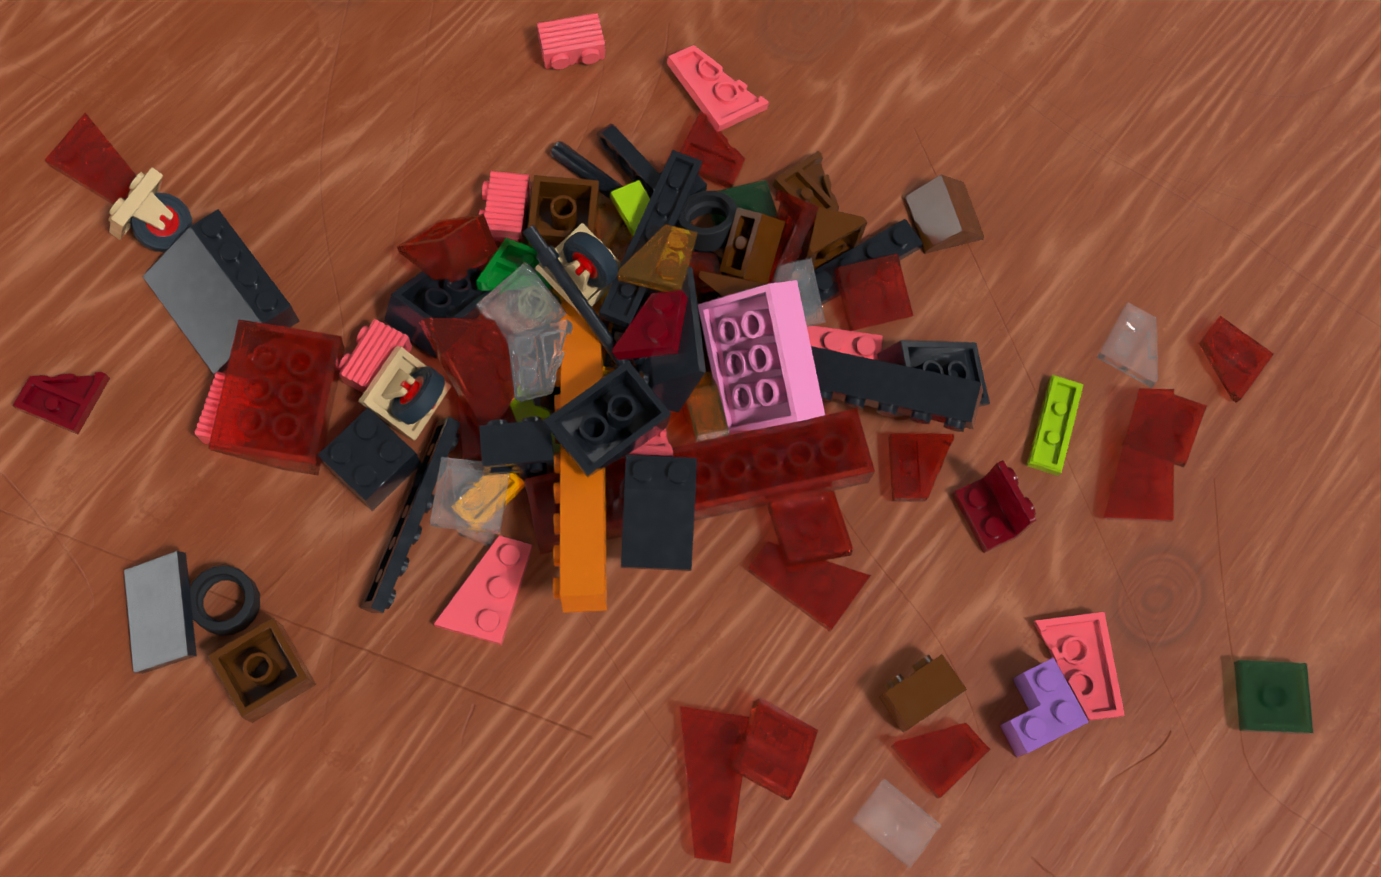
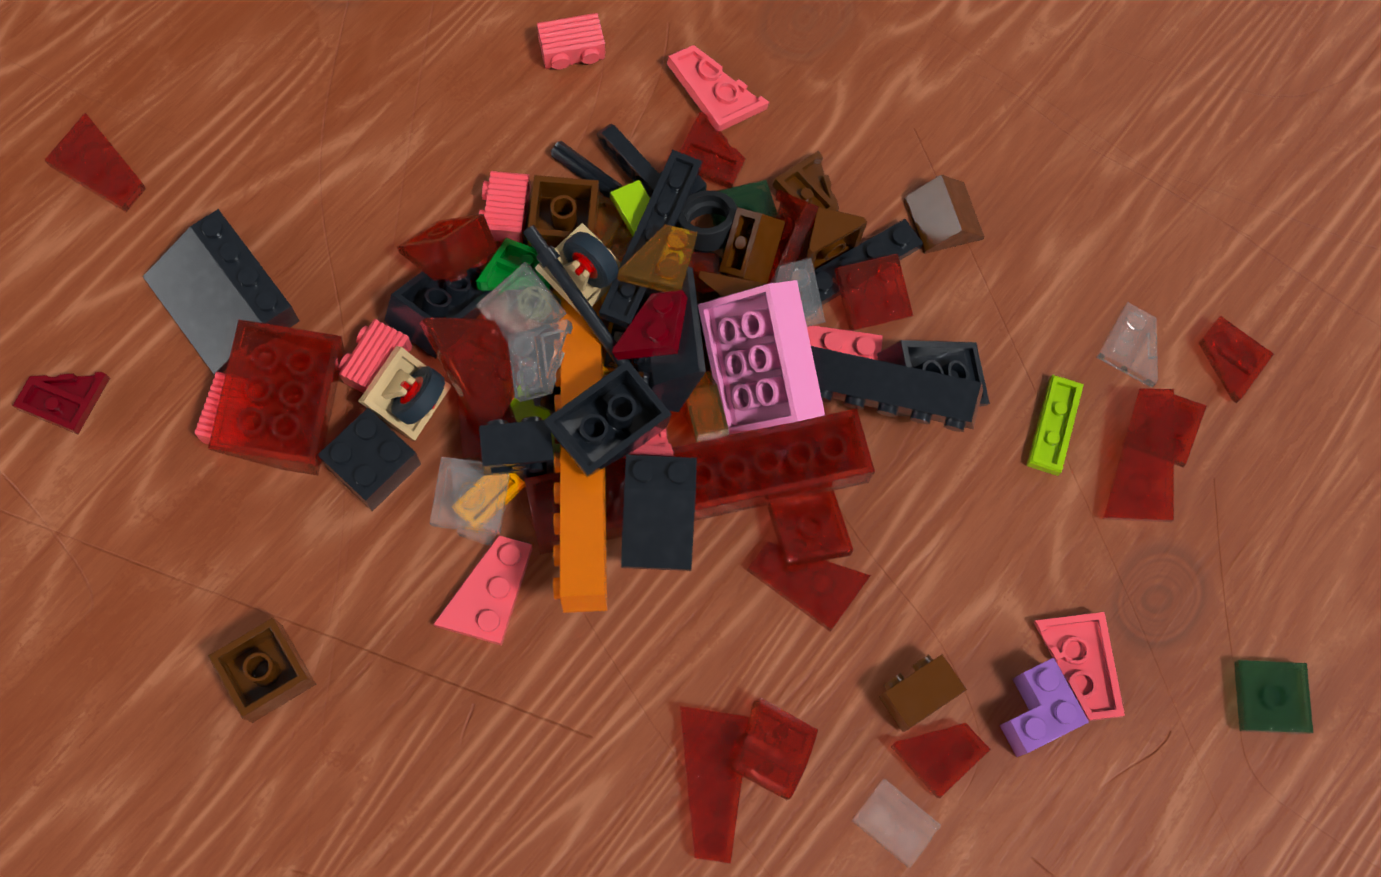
plate [108,168,192,252] -> none
tile [124,551,197,674] -> none
black tyre [190,565,260,636] -> none
black plate [361,417,461,613] -> none
clear red wing [888,434,954,502] -> none
dark red bracket [952,460,1036,553] -> none

